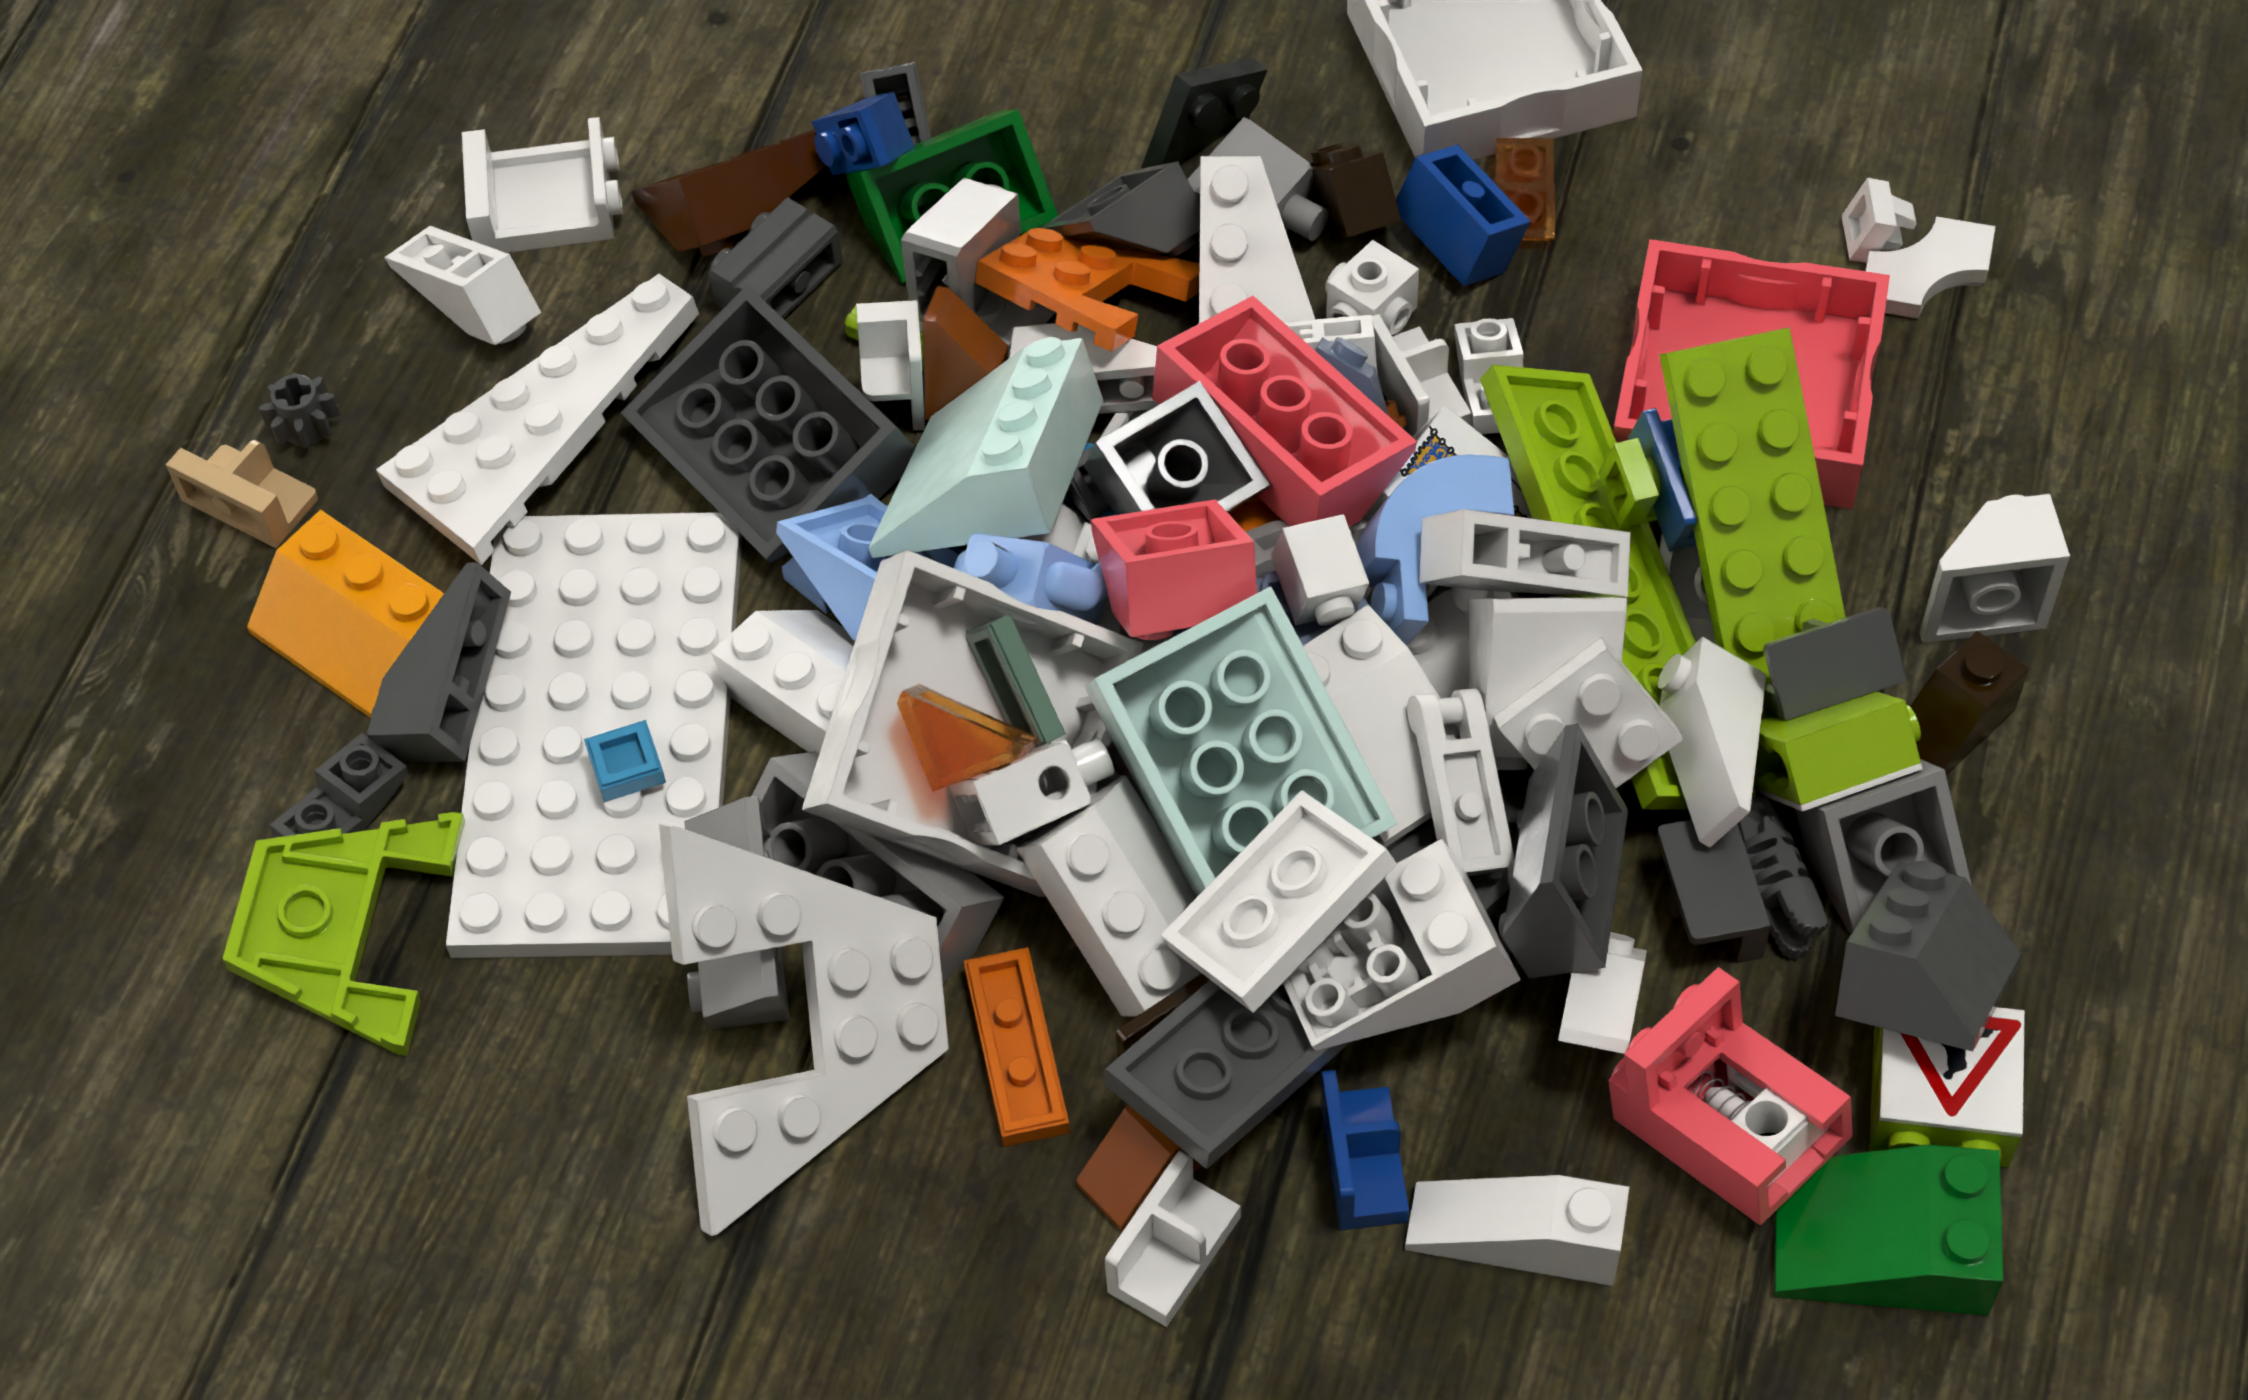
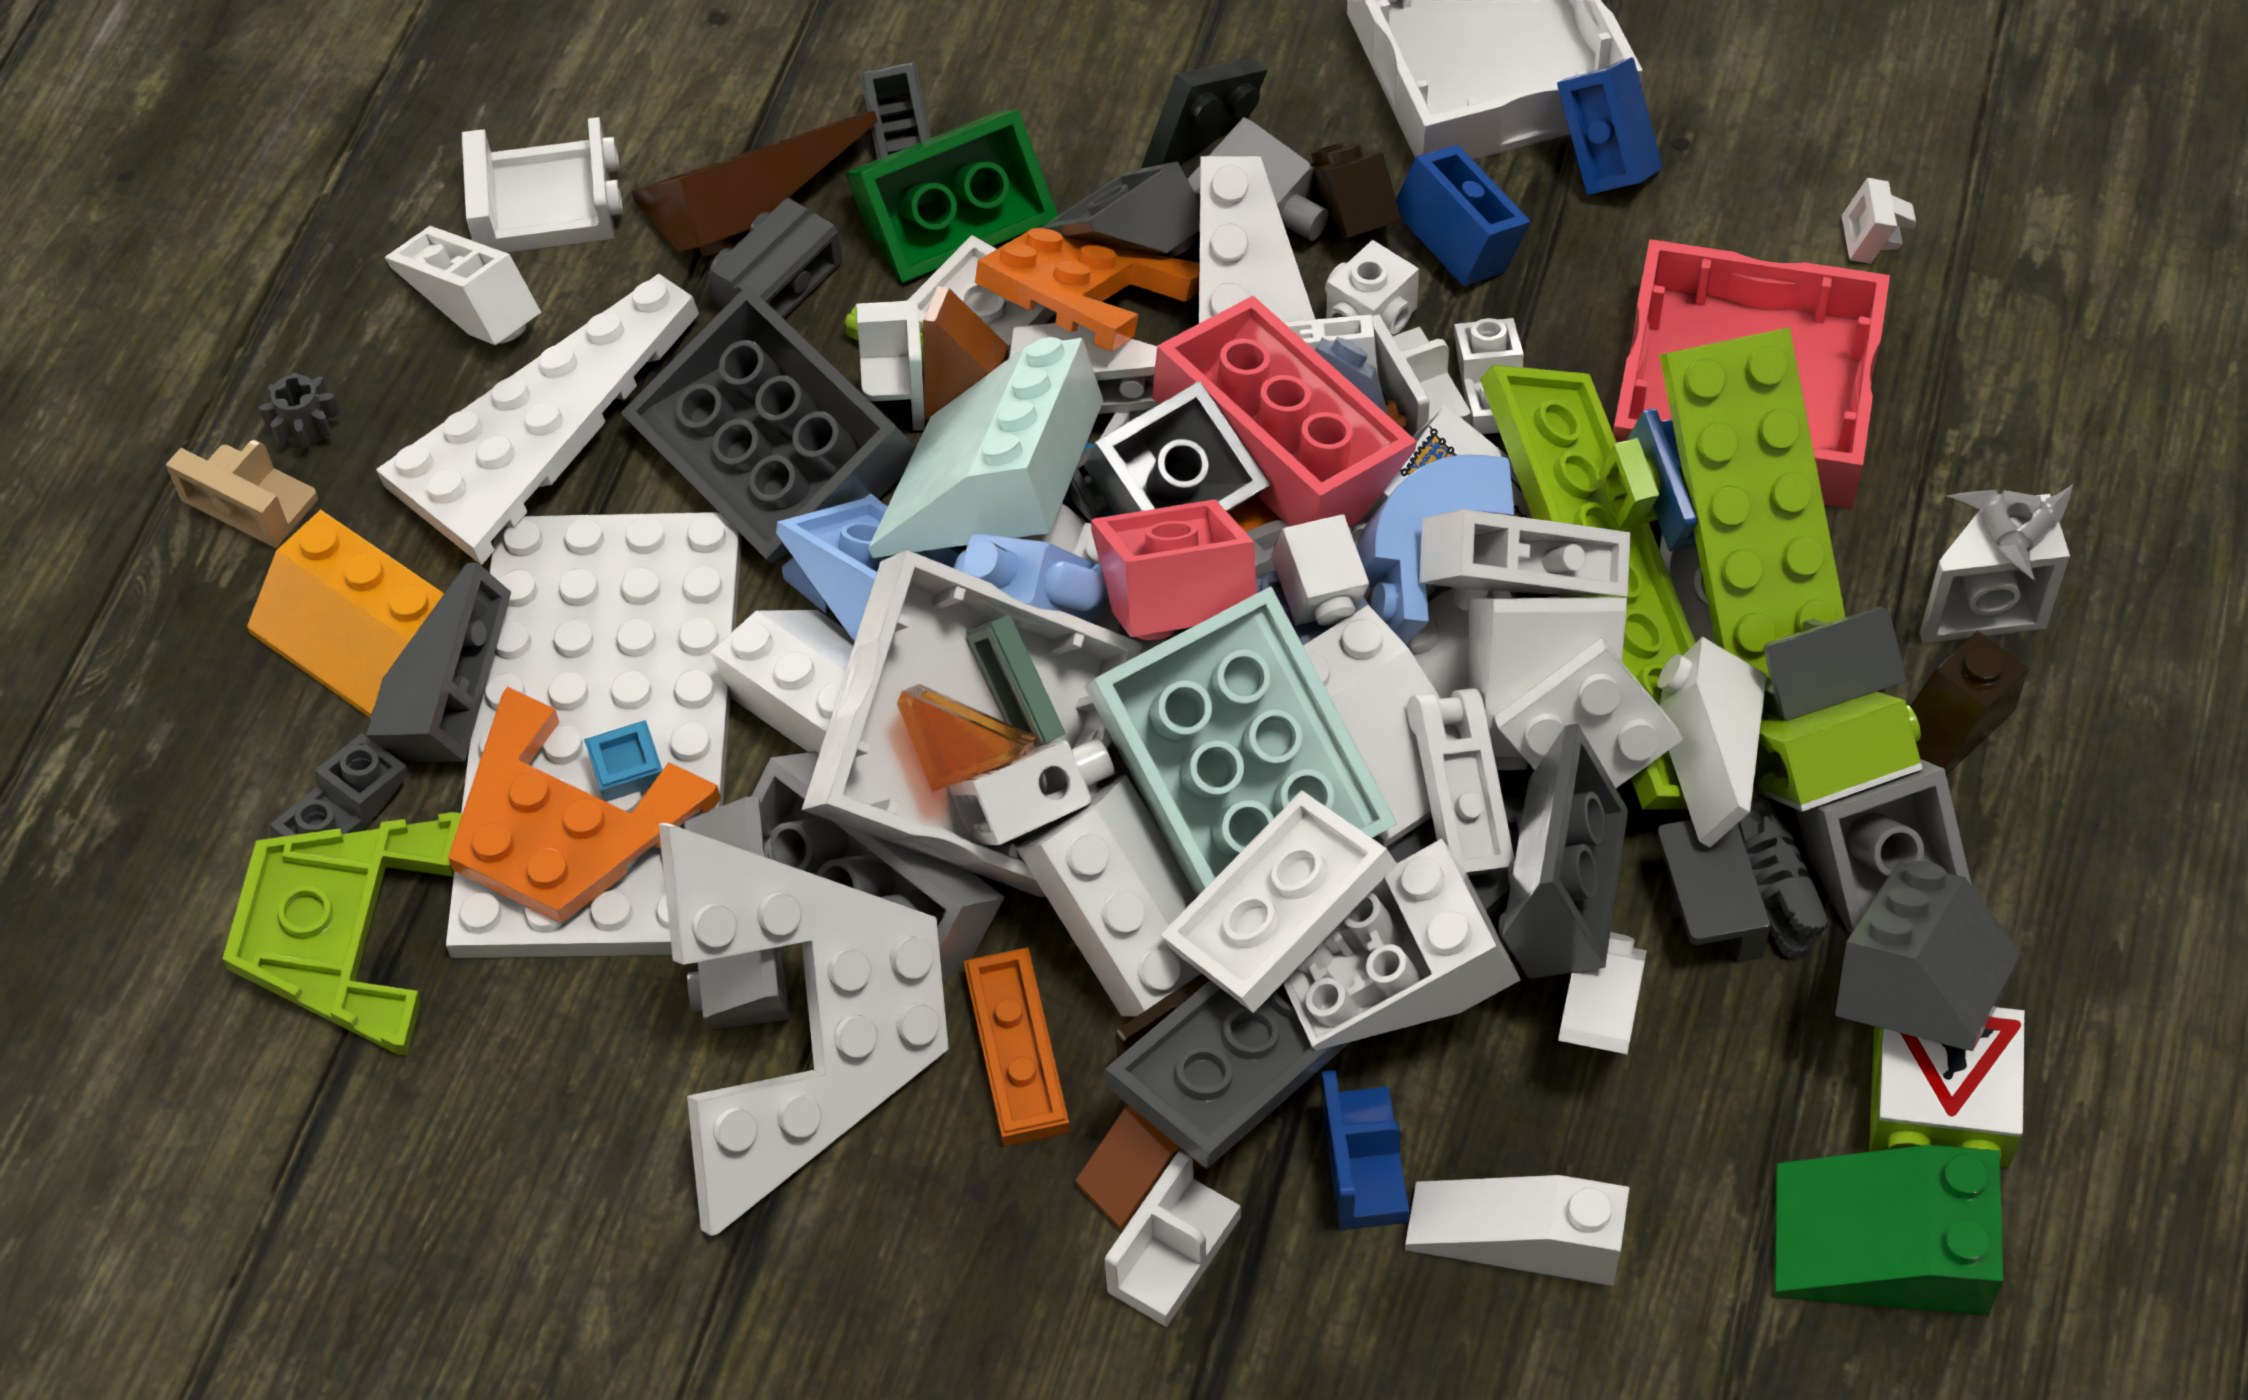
blue slope [812,92,914,176] -> none
light grey slope [901,178,1021,322] -> none
clear orange slope [1495,138,1555,242] -> none
coral brick [1608,967,1853,1226] -> none
white tile [1865,216,1996,319] -> none
none -> orange wing [448,686,721,924]
none -> blue panel [1557,57,1662,195]
none -> light grey piece [1946,483,2074,581]

